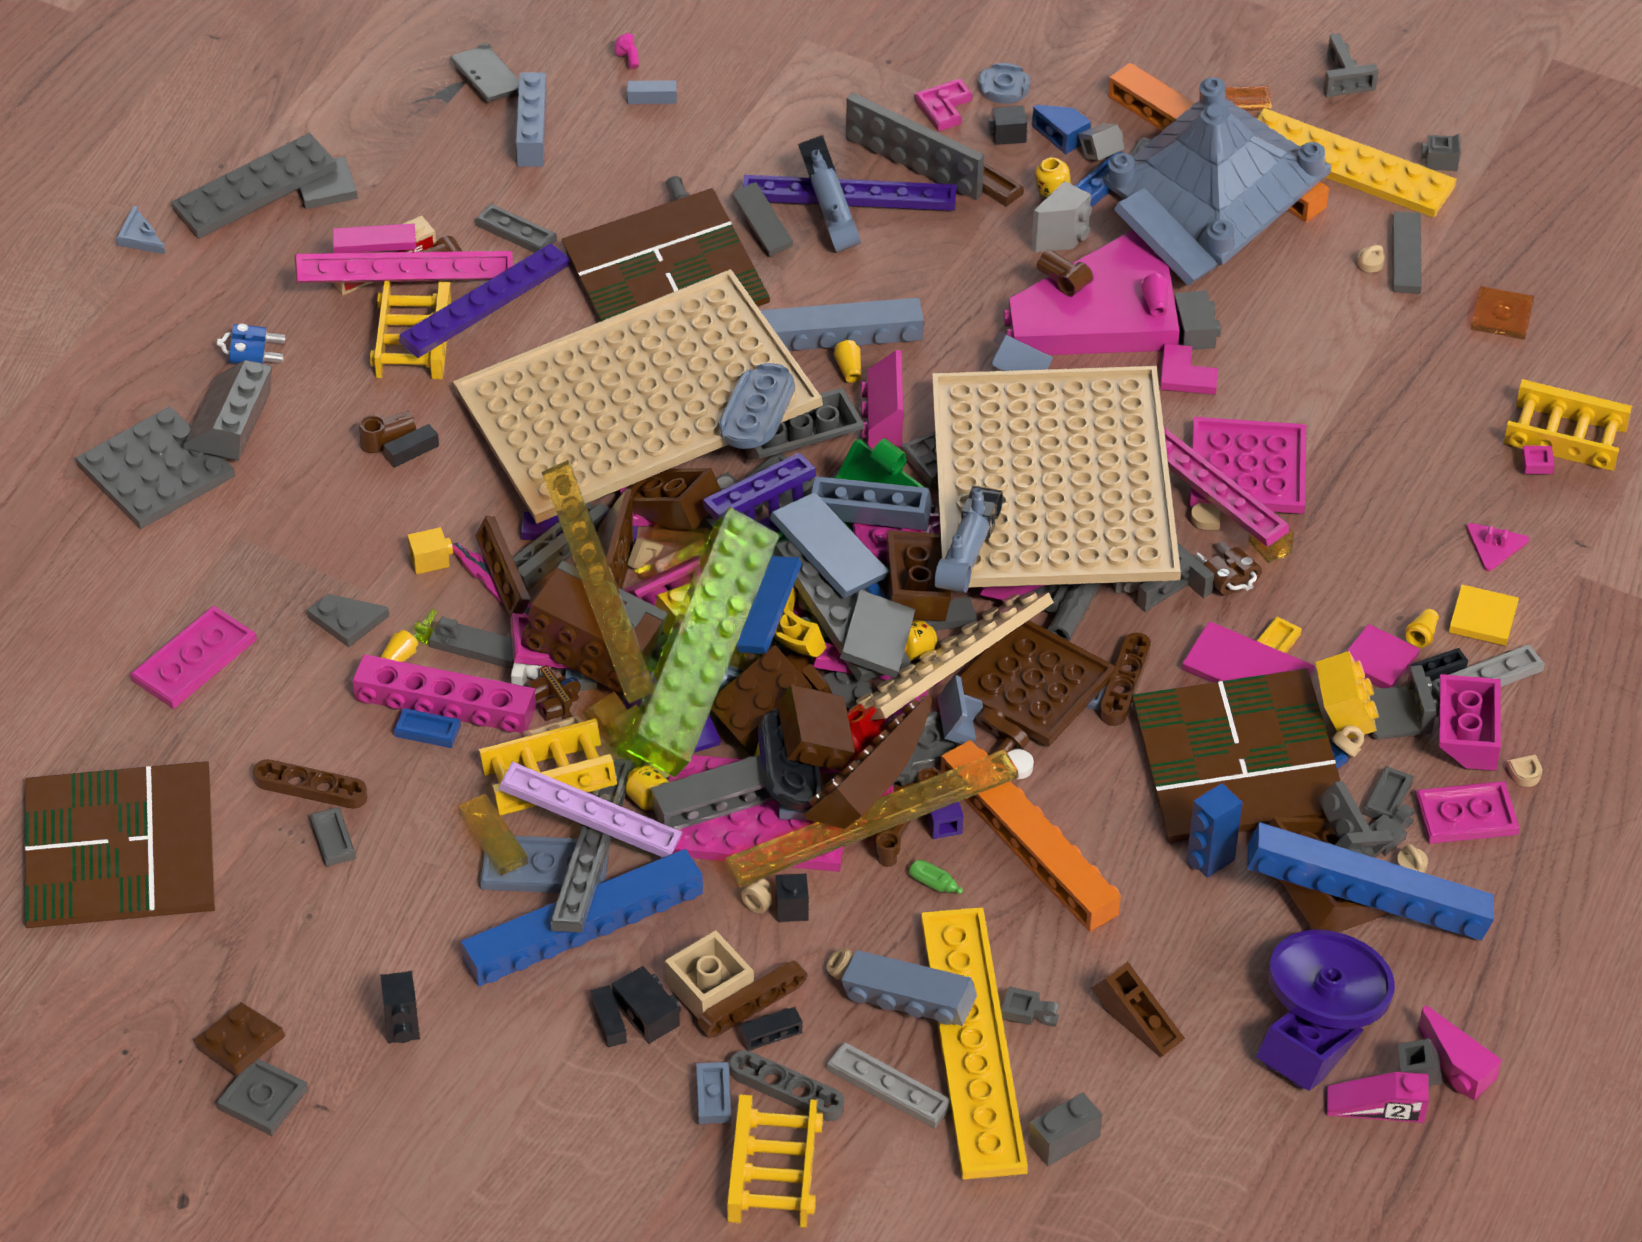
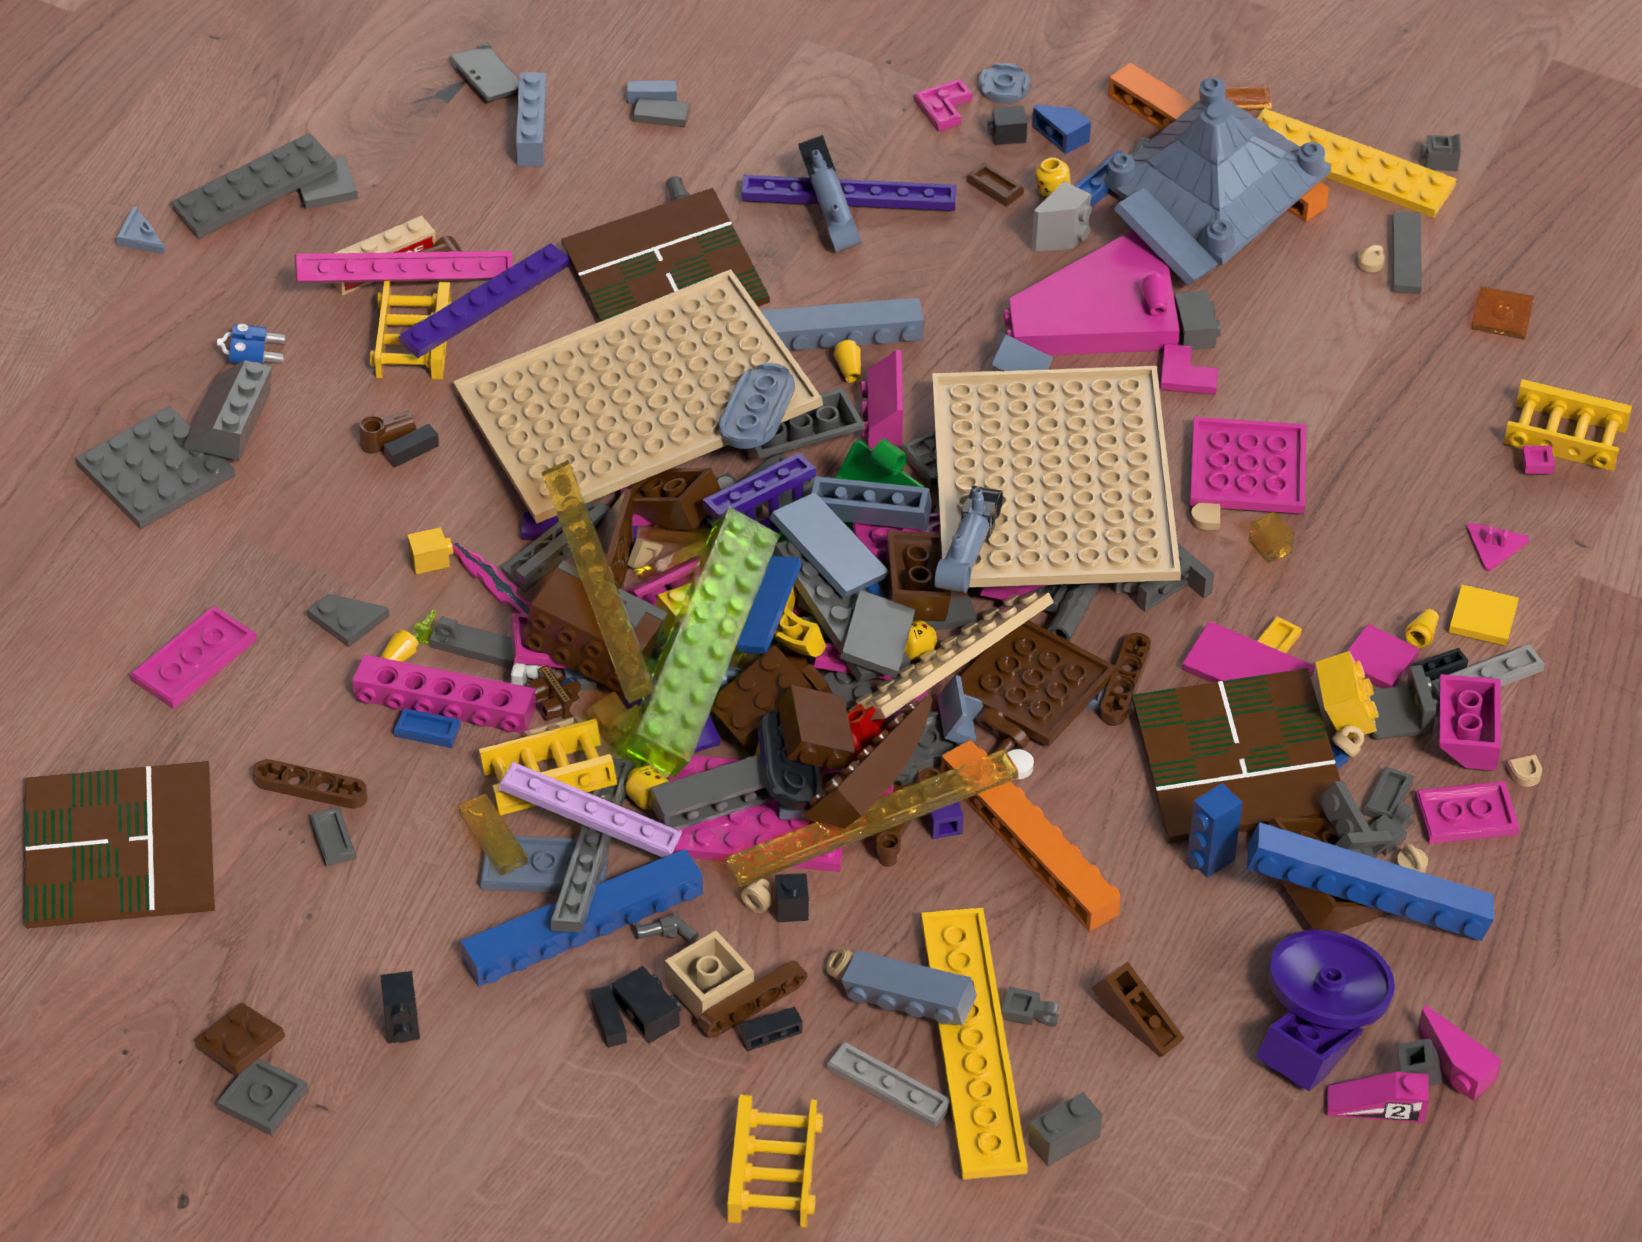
dark pink tile [333,223,416,253] -> none
dark grey tile [475,204,557,253] -> none
reddish brown tile [475,516,531,618] -> none
dark pink plate [614,33,639,69] -> none
sand blue plate [697,1062,731,1124] -> none
dark grey beam [730,1050,844,1121] -> none
dark grey tile [732,182,793,256] -> none
dark grey plate [846,92,984,200] -> none
bright green piece [909,859,963,894] -> none
reddish brown piece [1037,249,1094,297] -> none
light grey brick [1079,123,1125,160] -> none
dark pink plate [1164,427,1289,547] -> none
reddish brown piece [1194,541,1262,595] -> none
dark grey bracket [1323,33,1379,97] -> none
none -> tile [633,97,690,127]
none -> dark grey piece [635,912,699,943]

